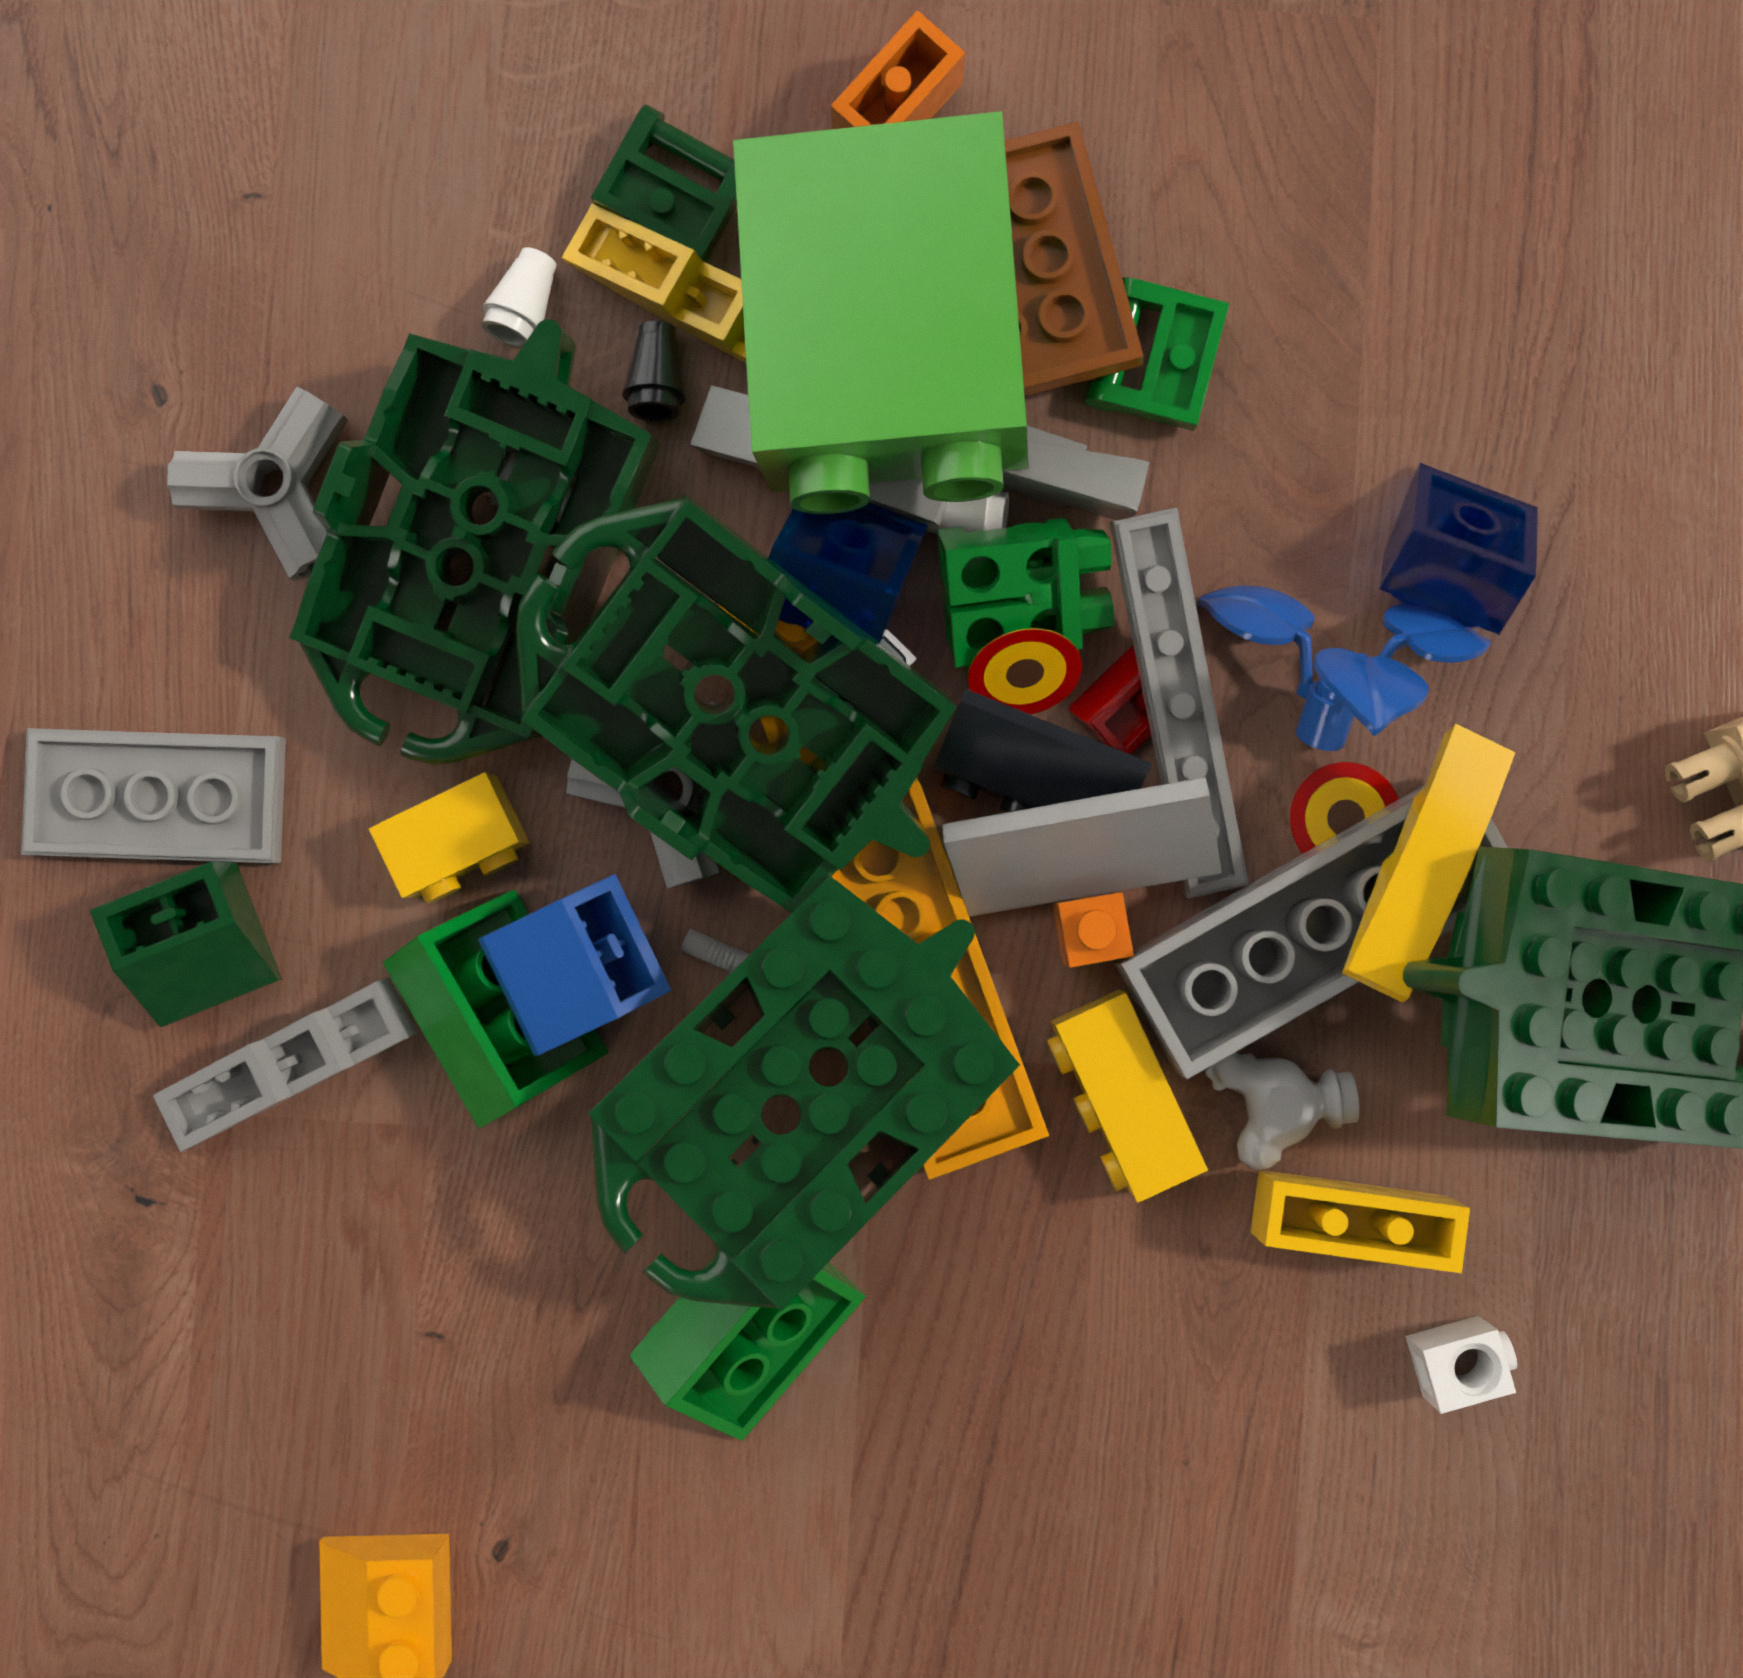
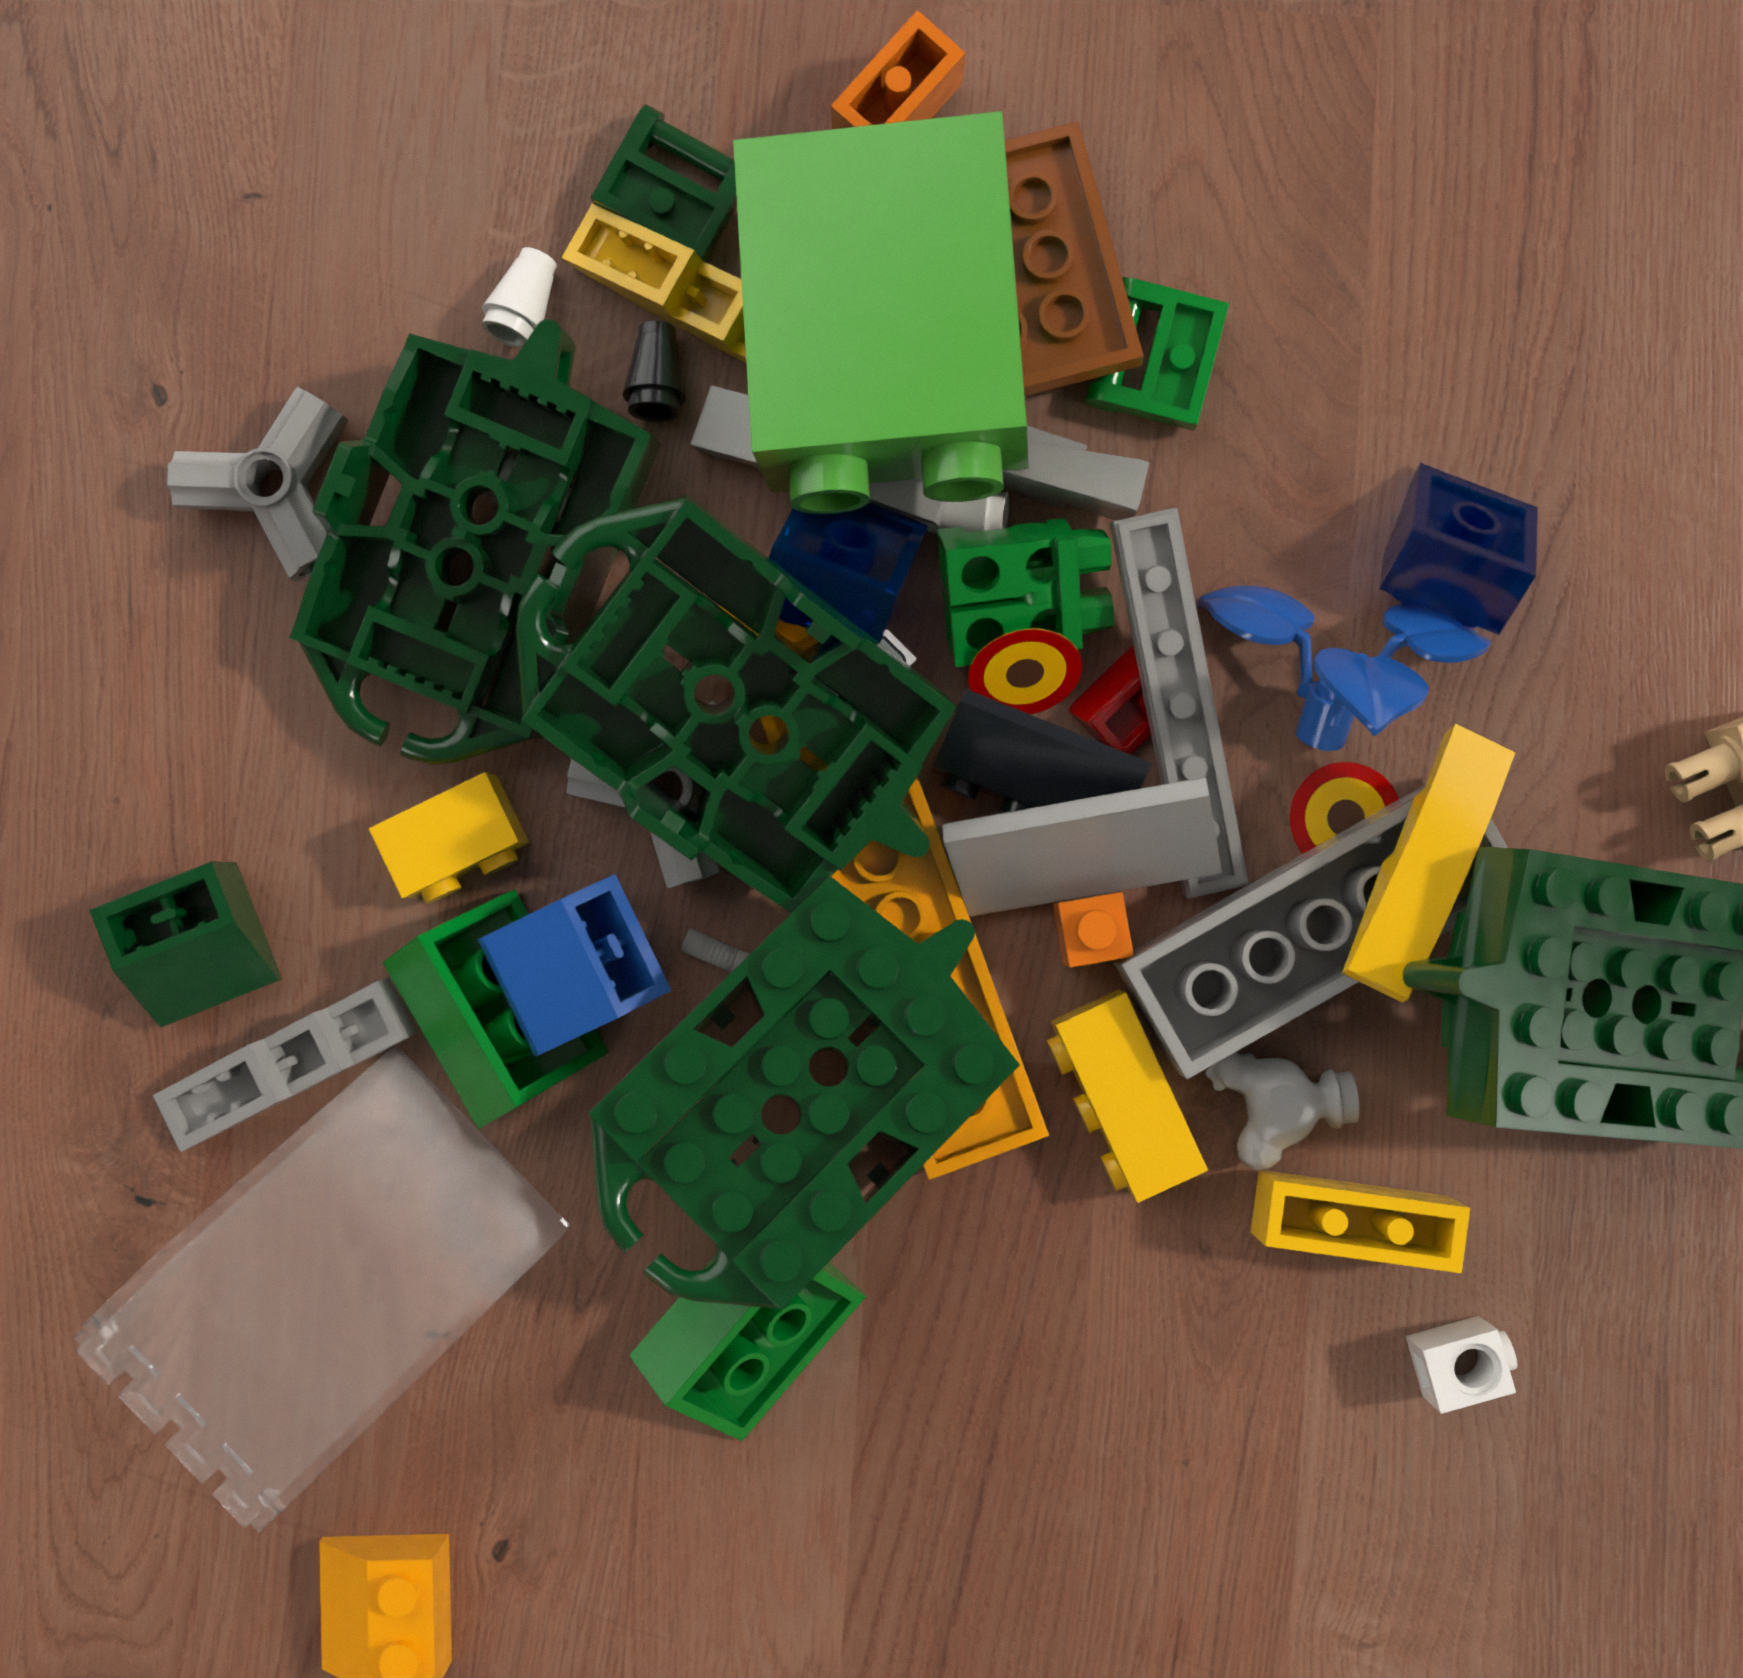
light grey tile [21,728,286,863] -> none
none -> clear windscreen [73,1046,571,1533]

